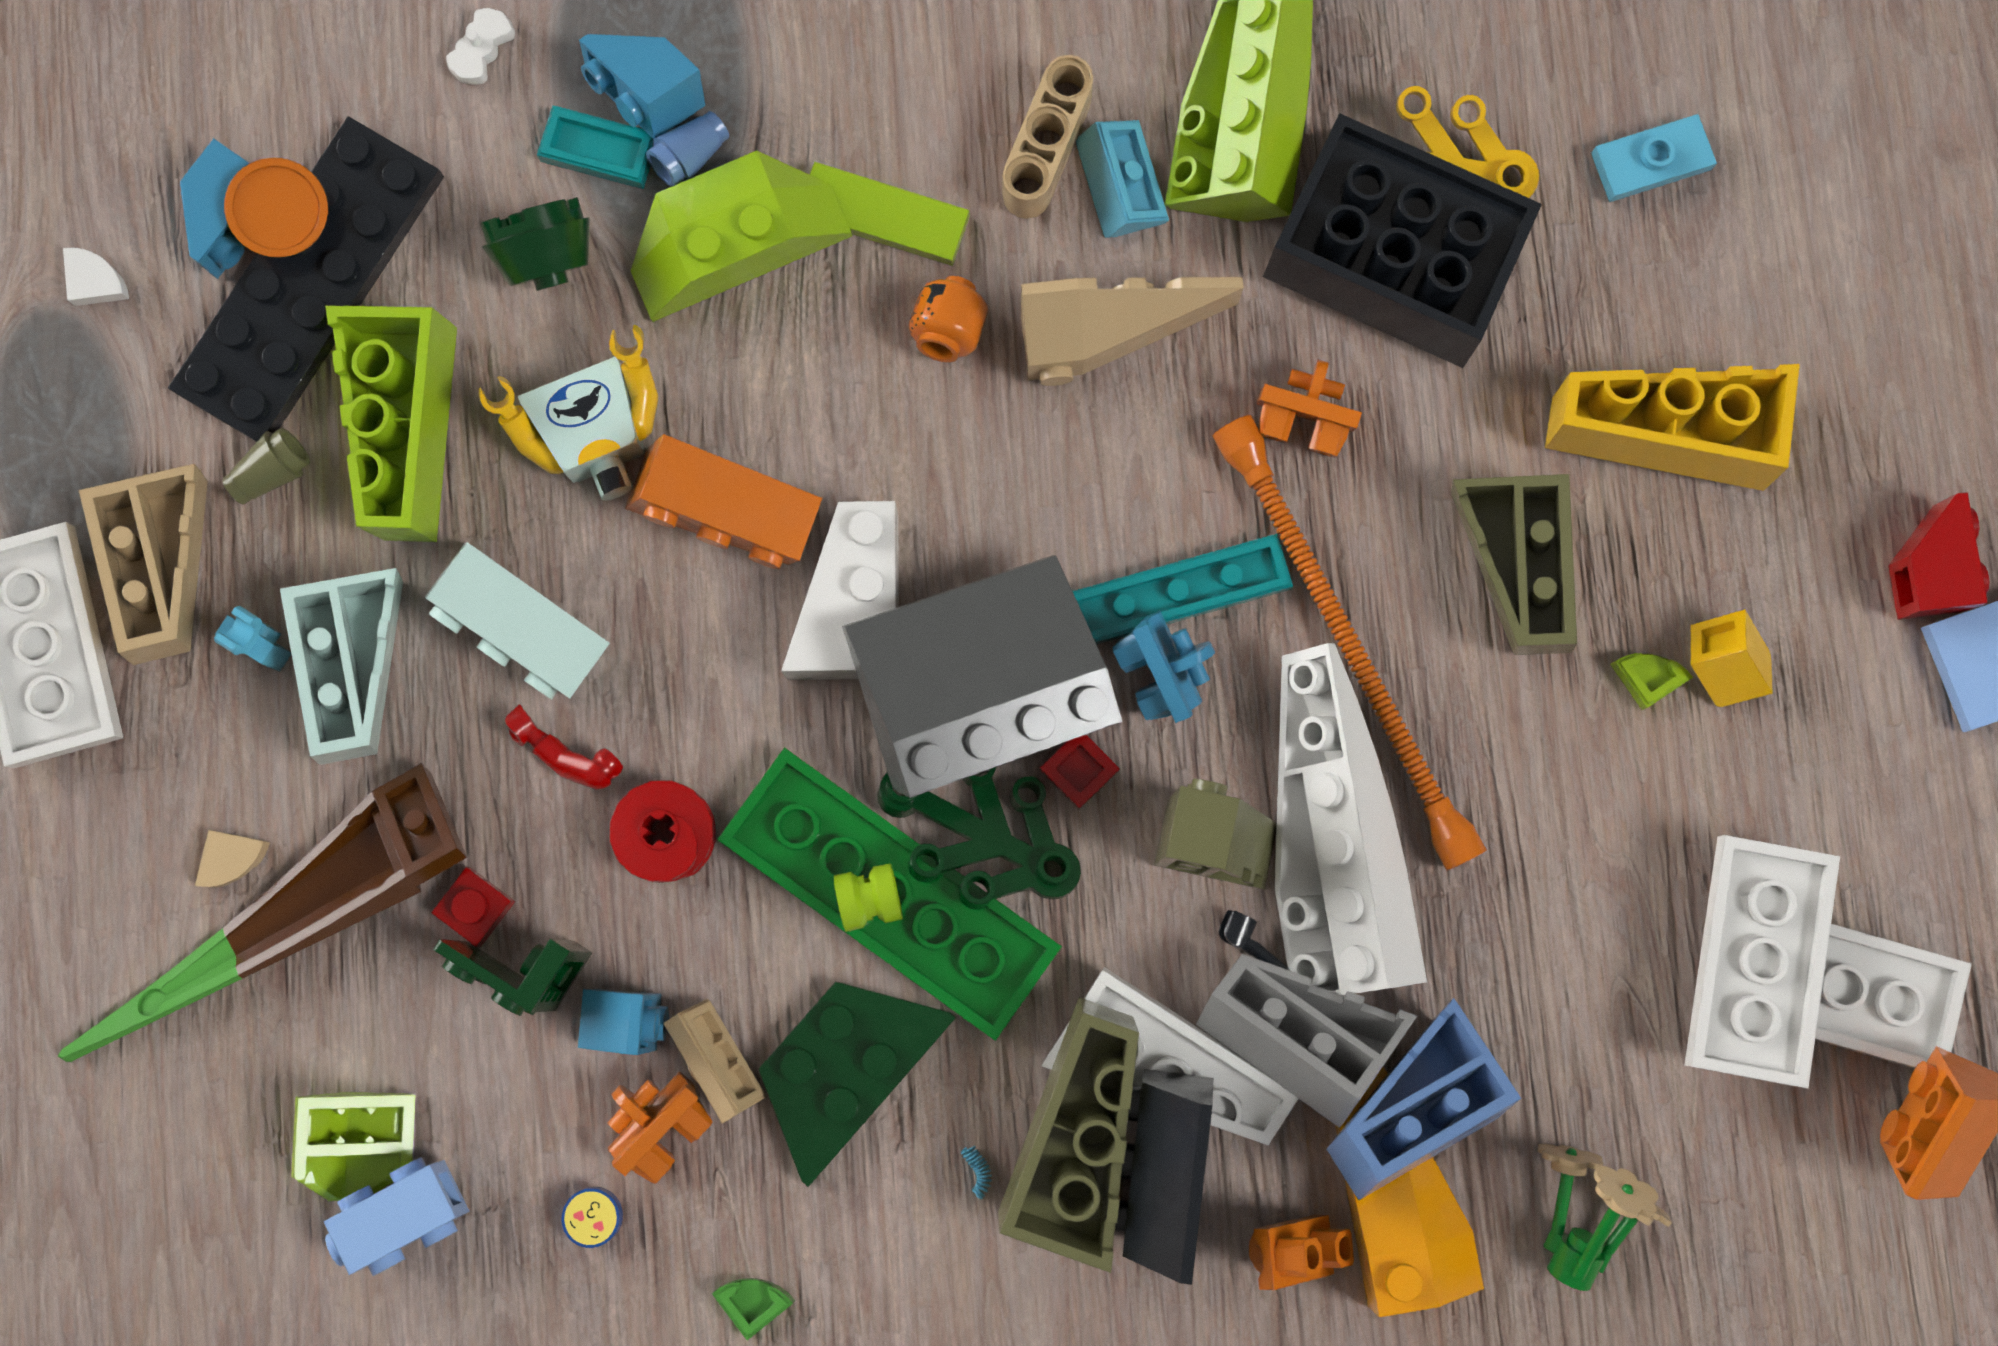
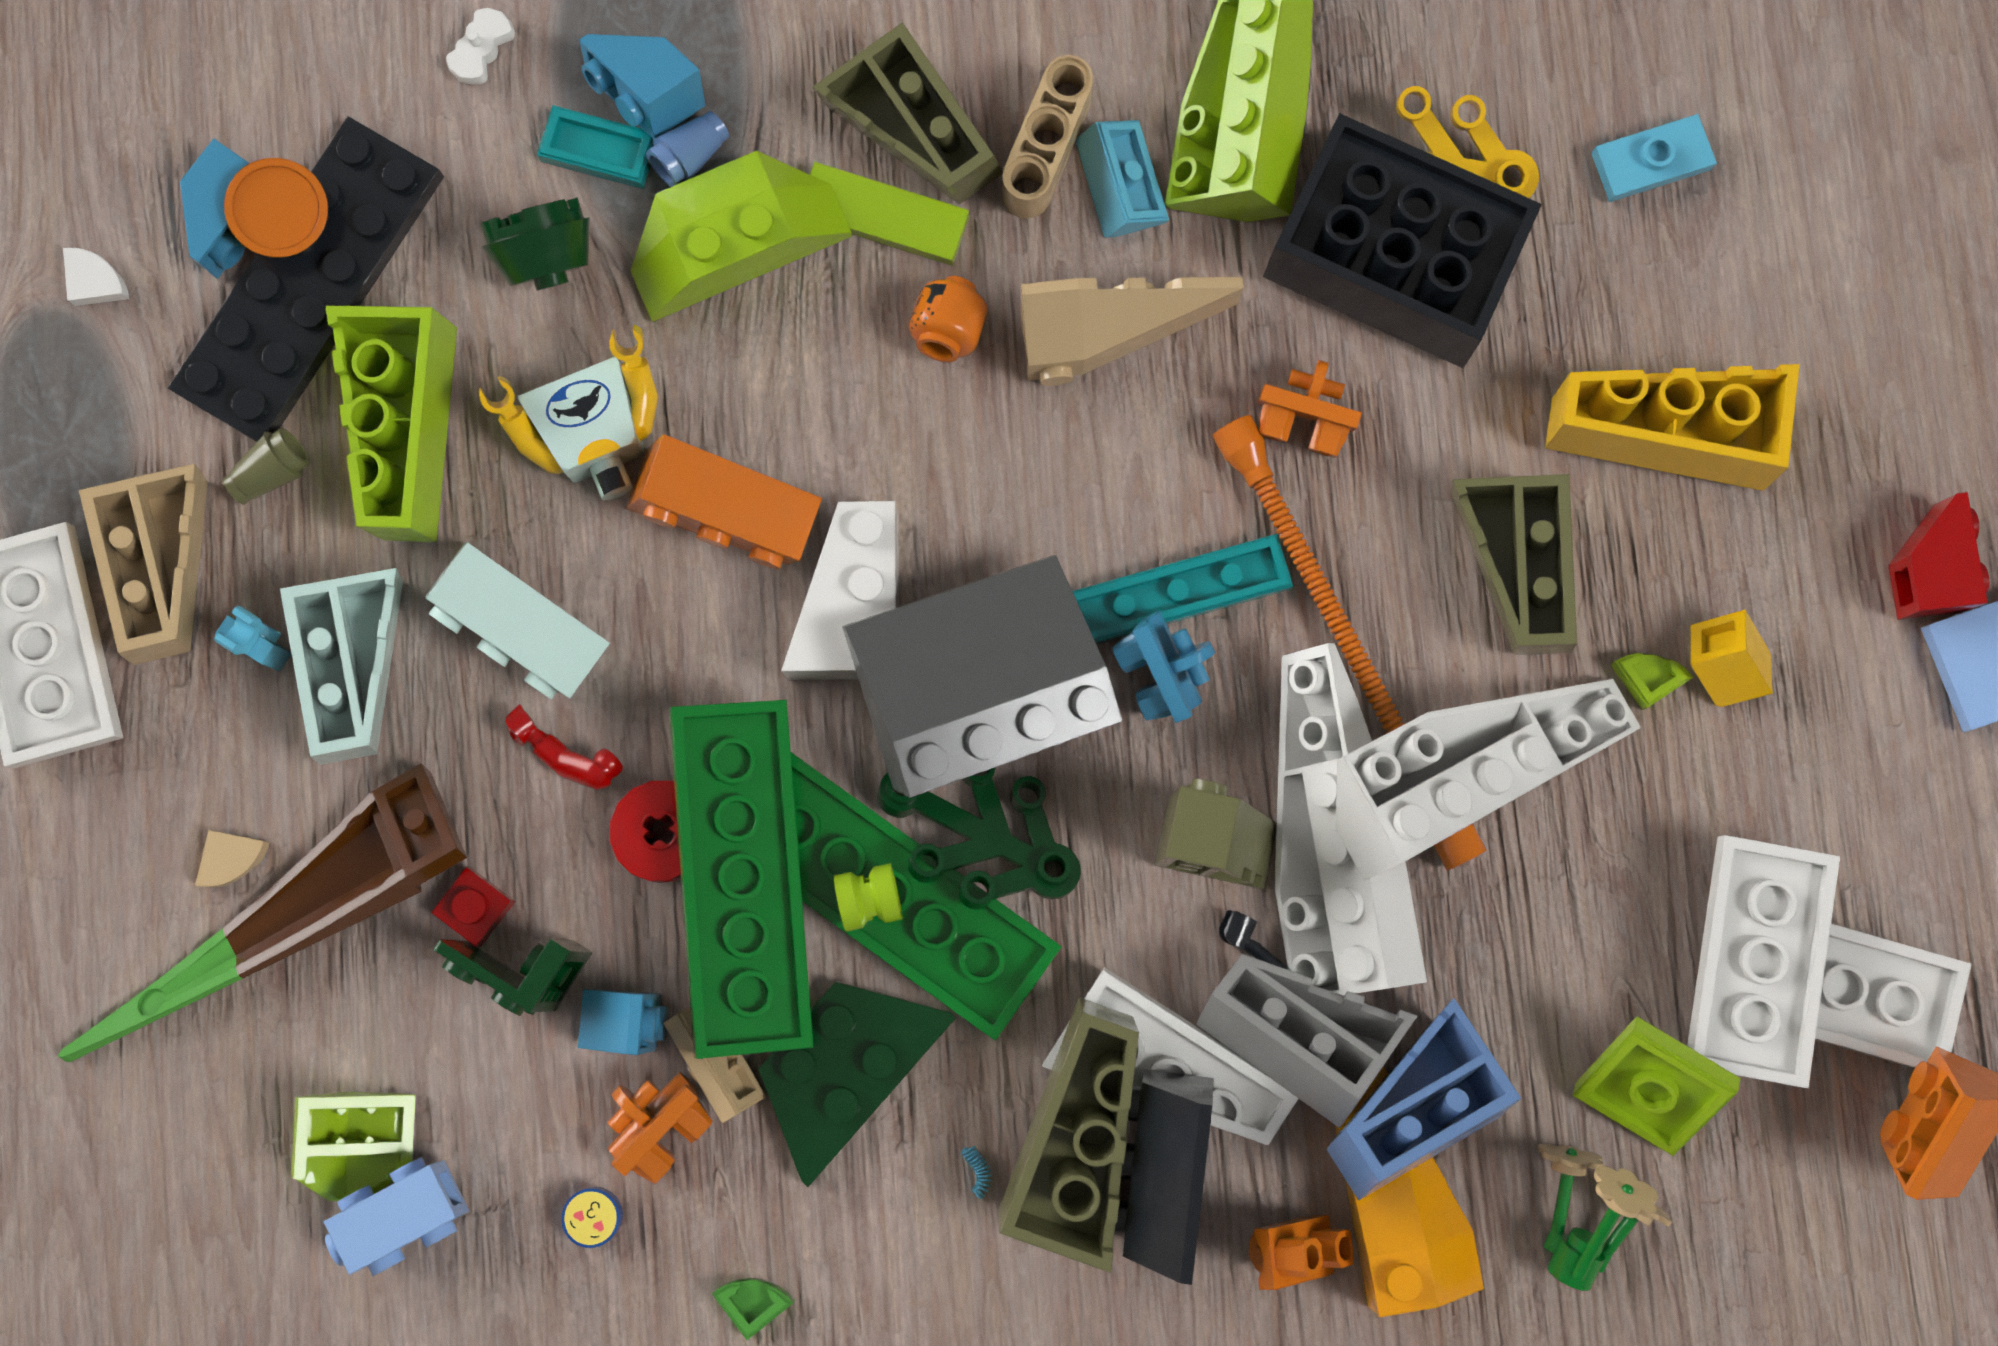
red plate [1040,734,1120,810] -> none
none -> green plate [669,700,813,1059]
none -> olive wedge [812,22,1003,204]
none -> white wedge [1336,679,1641,881]
none -> lime tile [1572,1016,1741,1156]

